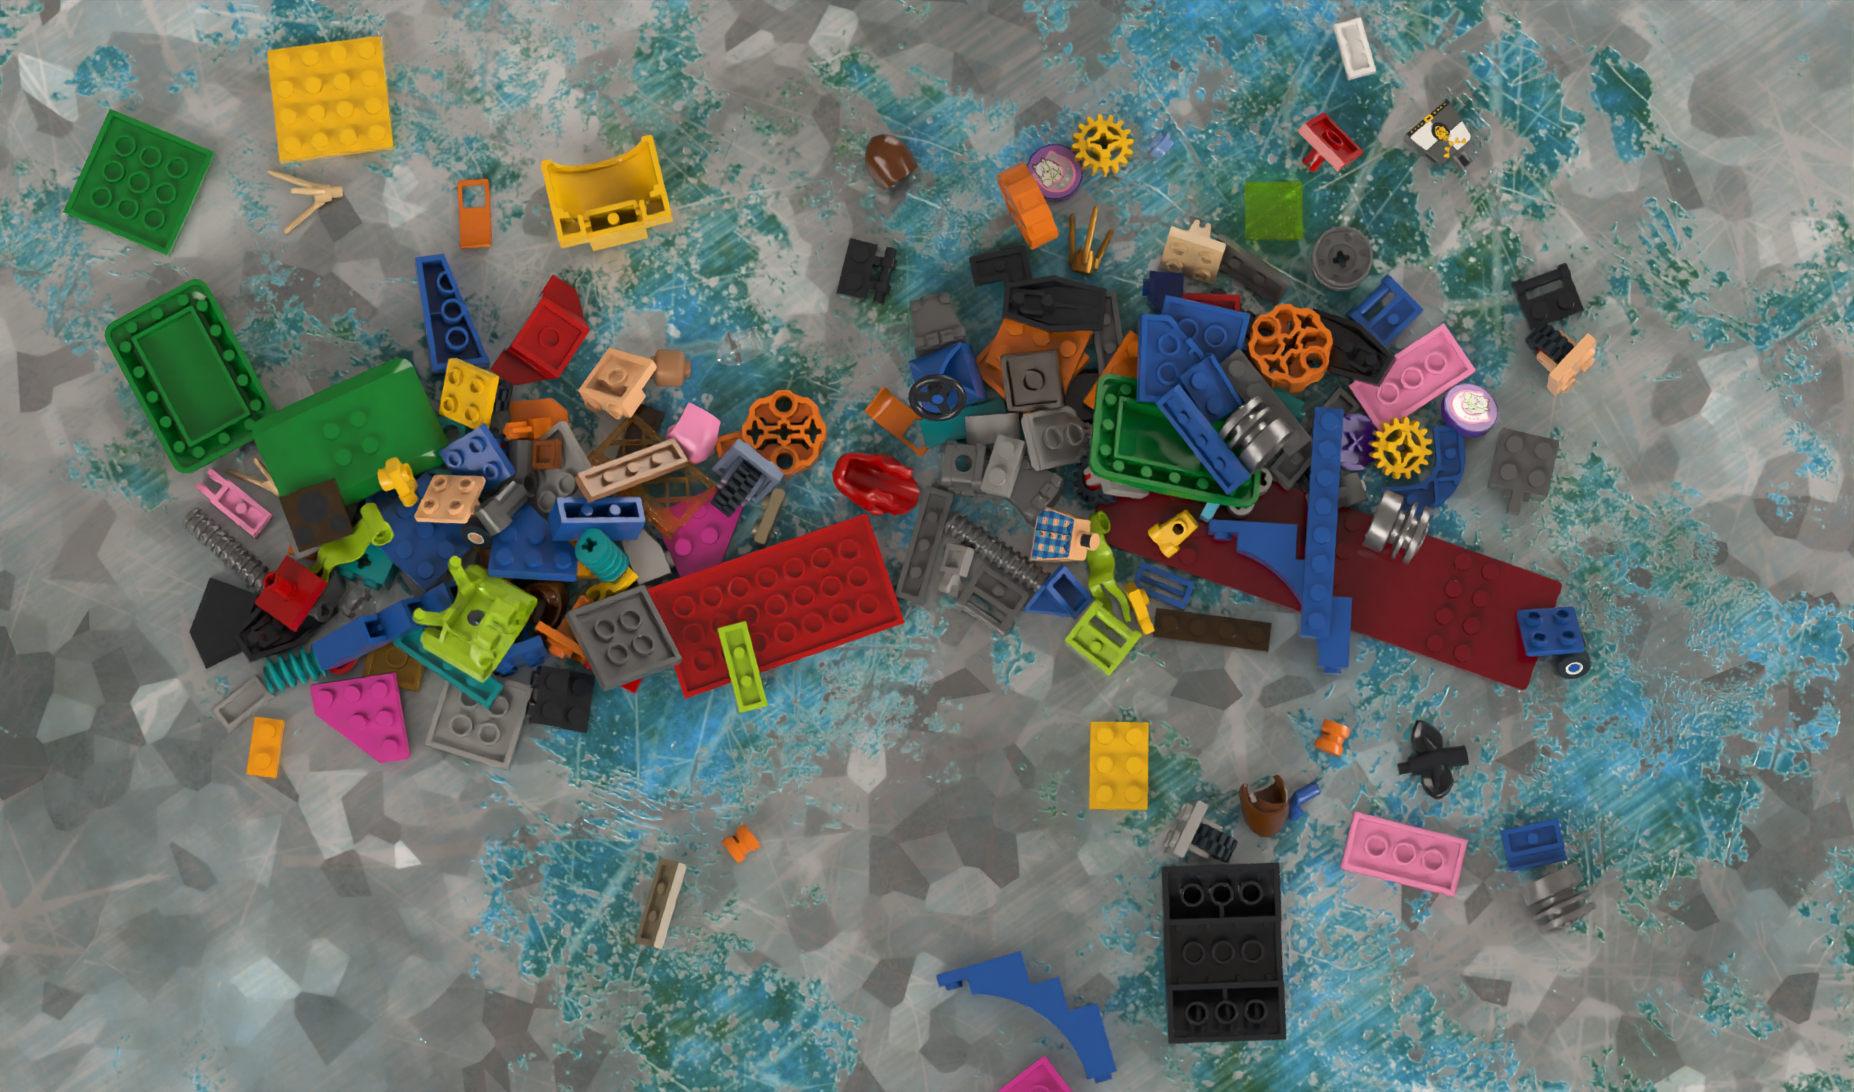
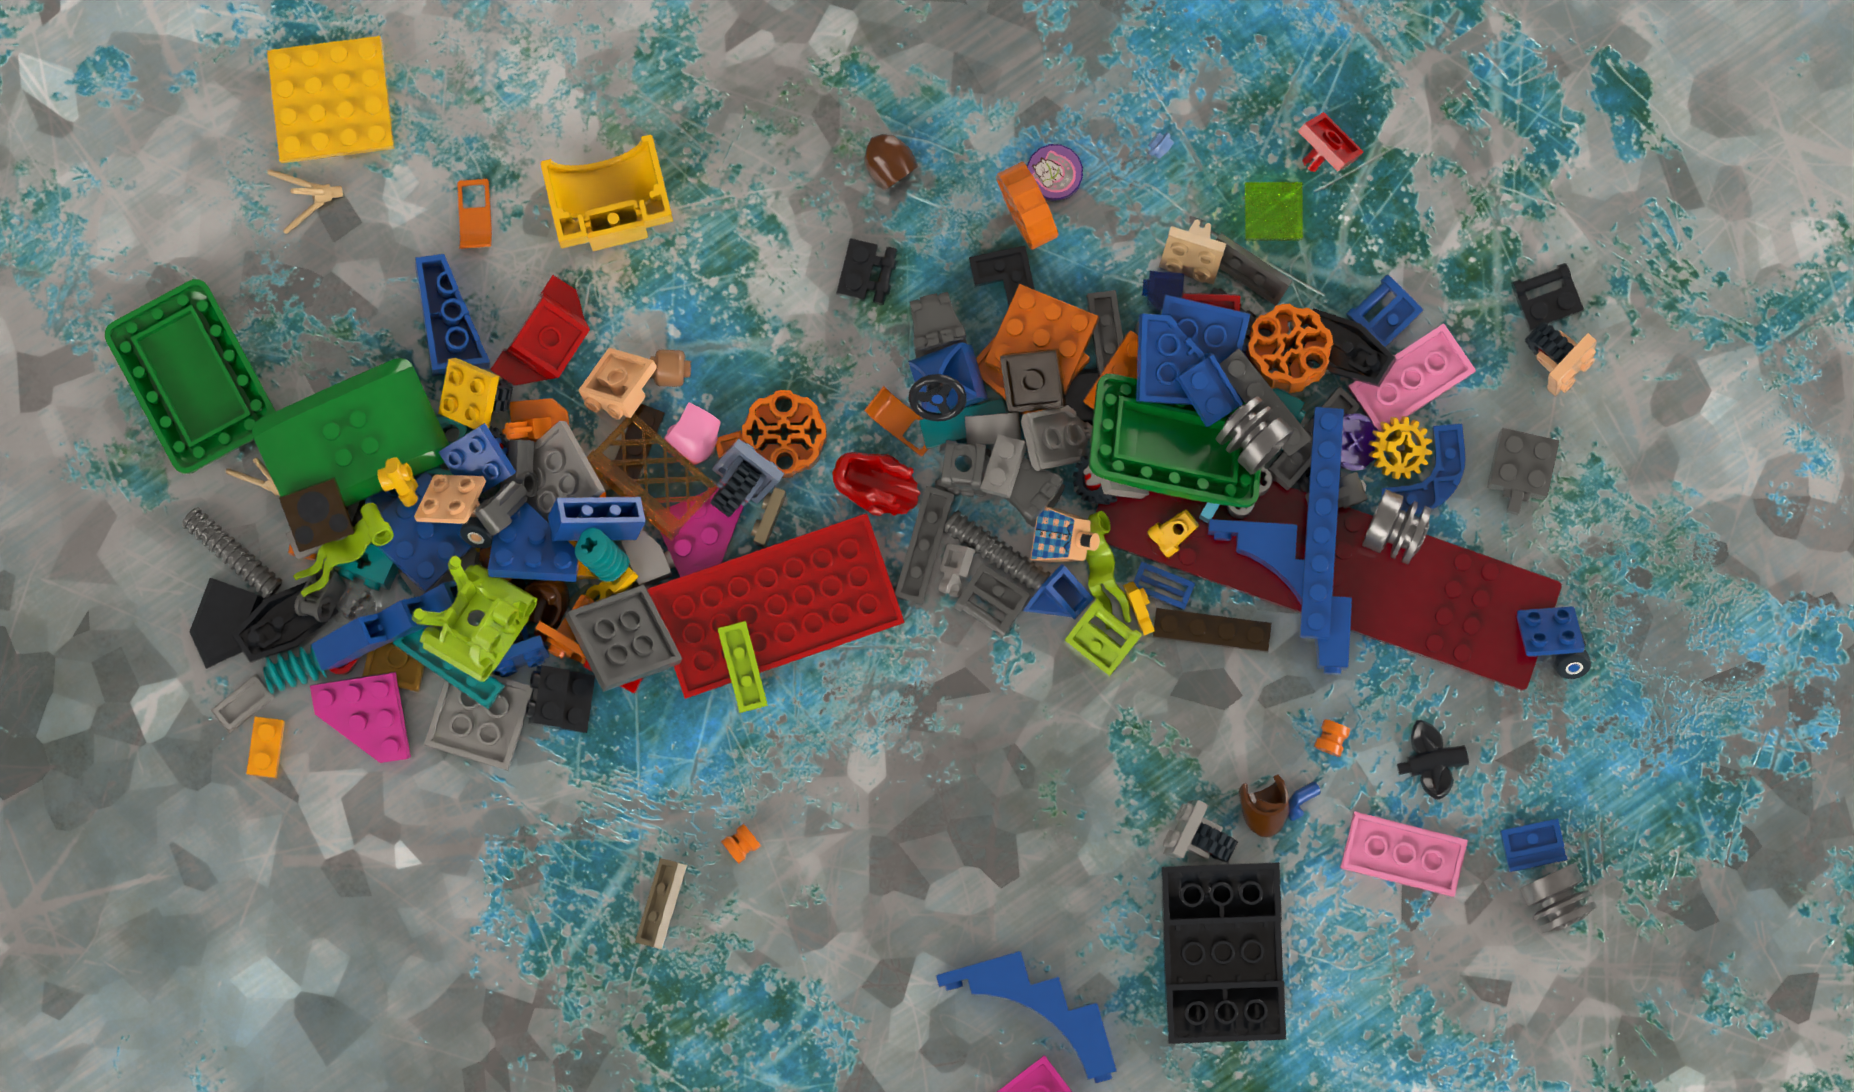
green plate [63,109,216,258] -> none
bright pink hinge [195,468,274,539] -> none
red tile [254,555,328,632] -> none
dark orange tile [532,439,562,470] -> none
medium nougat plate [574,438,688,503] -> none
clear tile [717,327,767,366] -> none
black piece [1002,275,1107,332] -> none
pearl gold plant [1068,206,1114,275] -> none
yellow gear [1071,114,1134,177] -> none
yellow plate [1089,722,1149,811] -> none
blue plate [1155,384,1251,495] -> none
flat silver wheel [1310,226,1373,292] -> none
white plate [1333,17,1376,80] -> none
torso [1404,99,1473,172] -> none
tile [1441,383,1498,438] -> none

